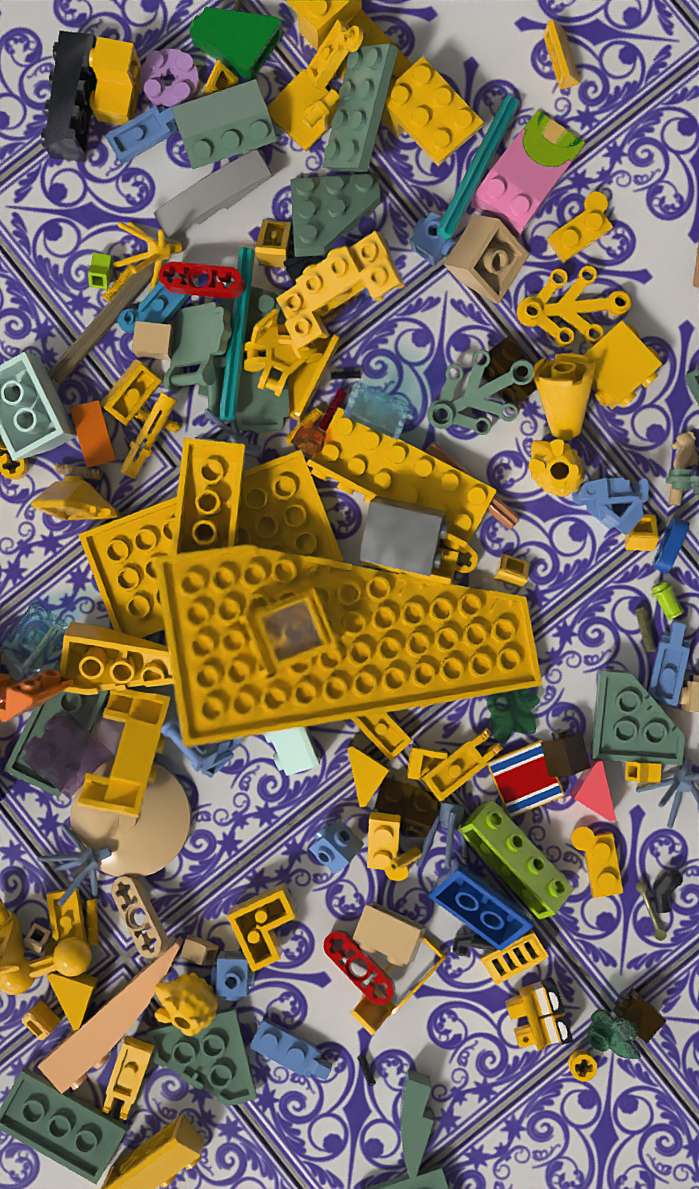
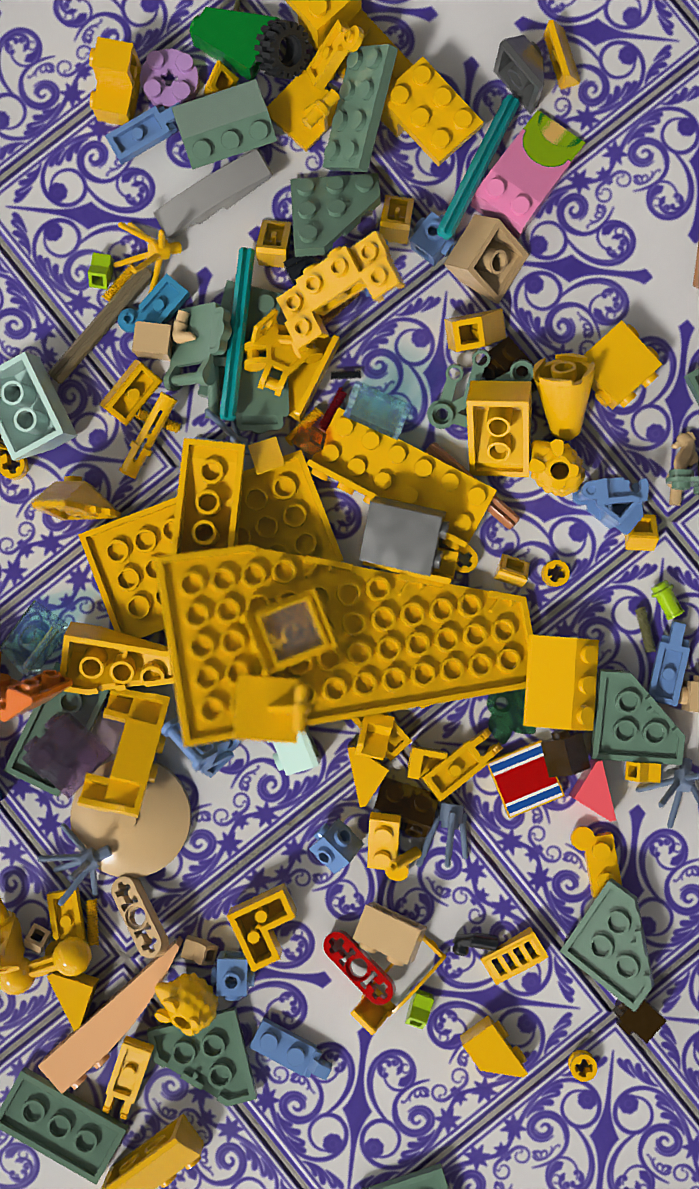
yellow slope [21,1000,62,1041] -> none
black wedge [41,30,97,162] -> none
tan piece [55,462,103,481] -> none
orange slope [70,399,116,468] -> none
red beam [159,262,245,299] -> none
black leg [357,1054,376,1086] -> none
sand green slope [400,1069,434,1180] -> none
blue slope [428,858,535,951] -> none
lime brick [457,799,574,920] -> none
hips [505,977,574,1051] -> none
yellow plant [516,266,631,347] -> none
yellow hinge [547,192,613,264] -> none
clear green plate [587,1009,641,1059] -> none
olive hinge [636,881,667,941] -> none
blue beam [652,516,689,574] -> none
black arm [652,870,683,913] -> none
none -> tan animal [171,310,196,344]
none -> yellow plate [233,675,310,743]
none -> yellow slope [247,436,286,475]
none -> black tyre [254,19,311,80]
none -> yellow panel [355,714,395,760]
none -> yellow slope [379,195,414,244]
none -> lime piece [405,989,434,1030]
none -> yellow slope [444,308,506,352]
none -> yellow slope [460,1015,528,1078]
none -> yellow slope [466,380,532,477]
none -> dark grey slope [493,35,544,115]
none -> yellow slope [523,635,599,731]
none -> yellow bush [541,560,570,587]
none -> sand green plate [559,878,654,1012]

